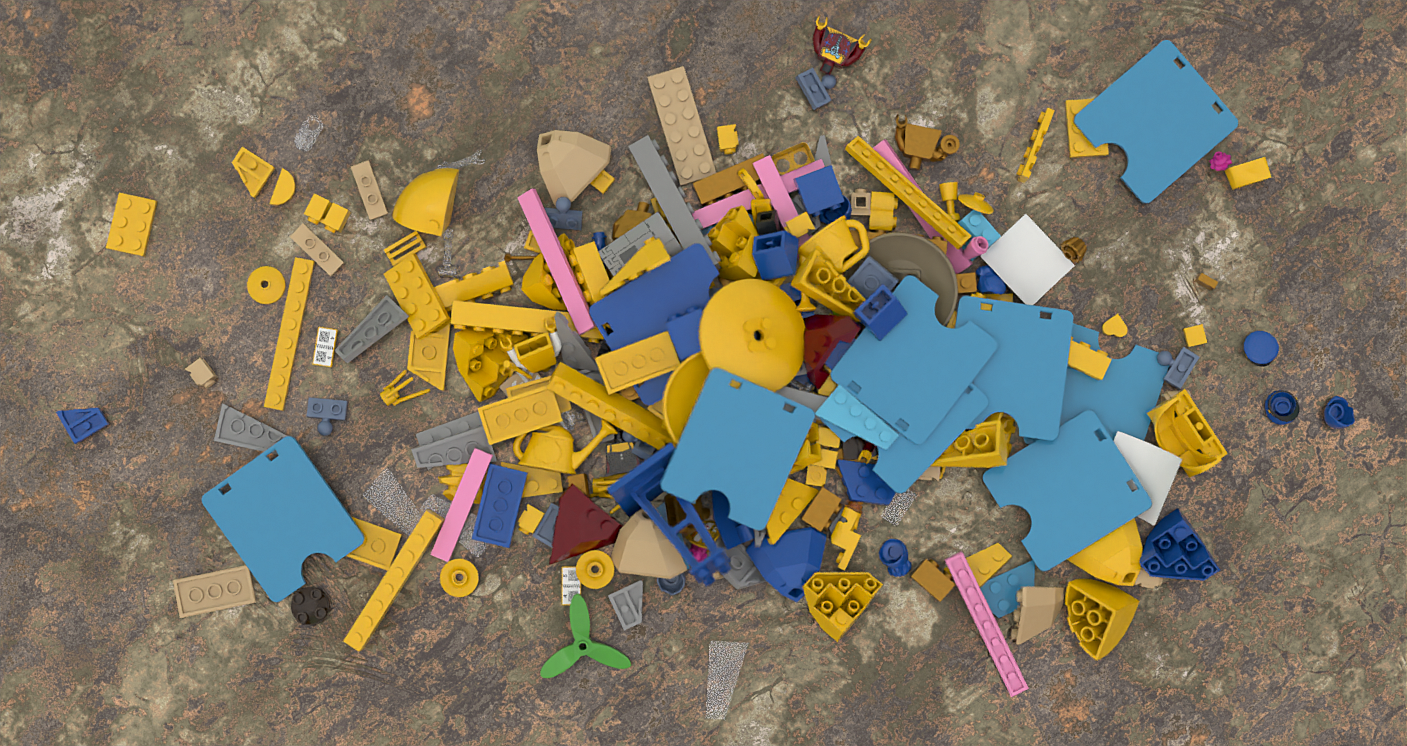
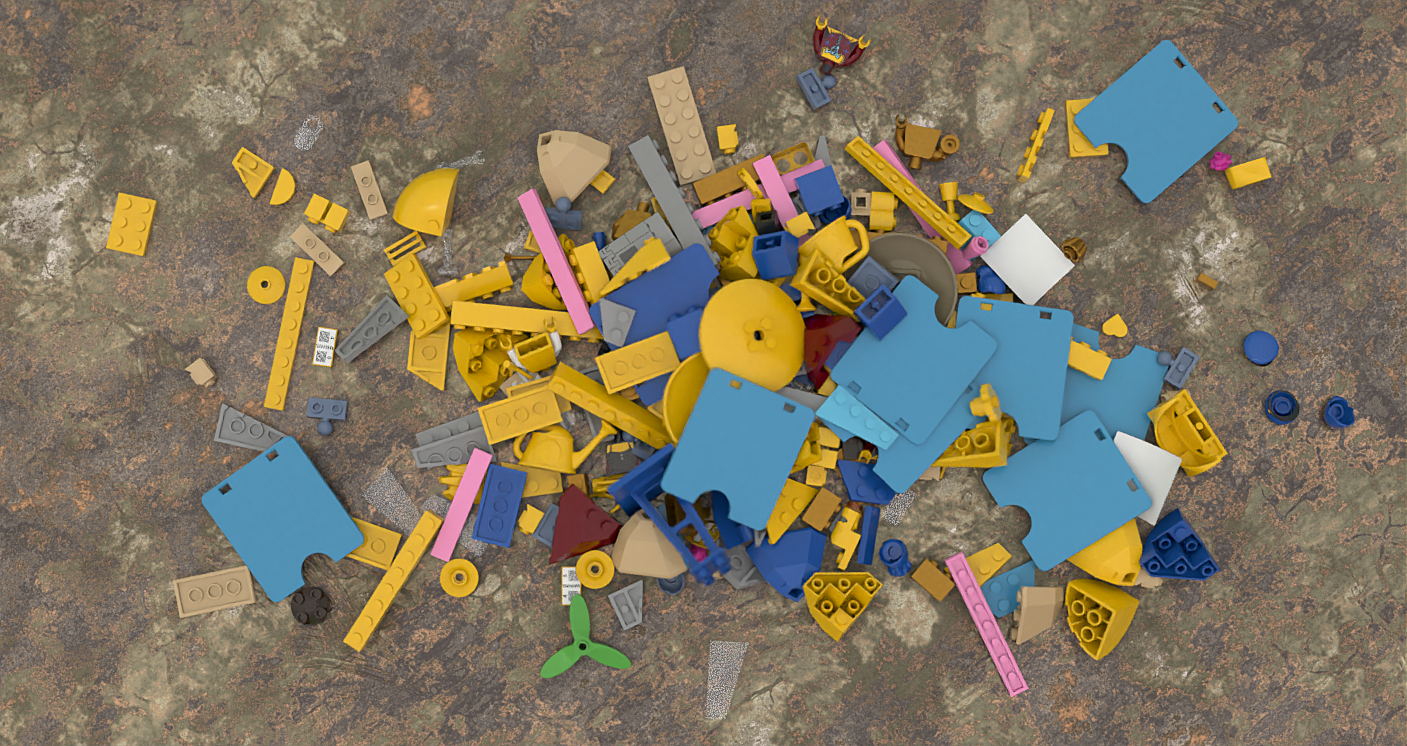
blue wing [56,408,109,444] -> none
yellow plant [380,370,430,406] -> none
light grey wing [554,311,599,371] -> none
yellow tile [1183,324,1207,347] -> none
none -> light grey wing [600,297,636,347]
none -> blue tile [857,506,881,565]
none -> yellow plant [970,383,1002,423]

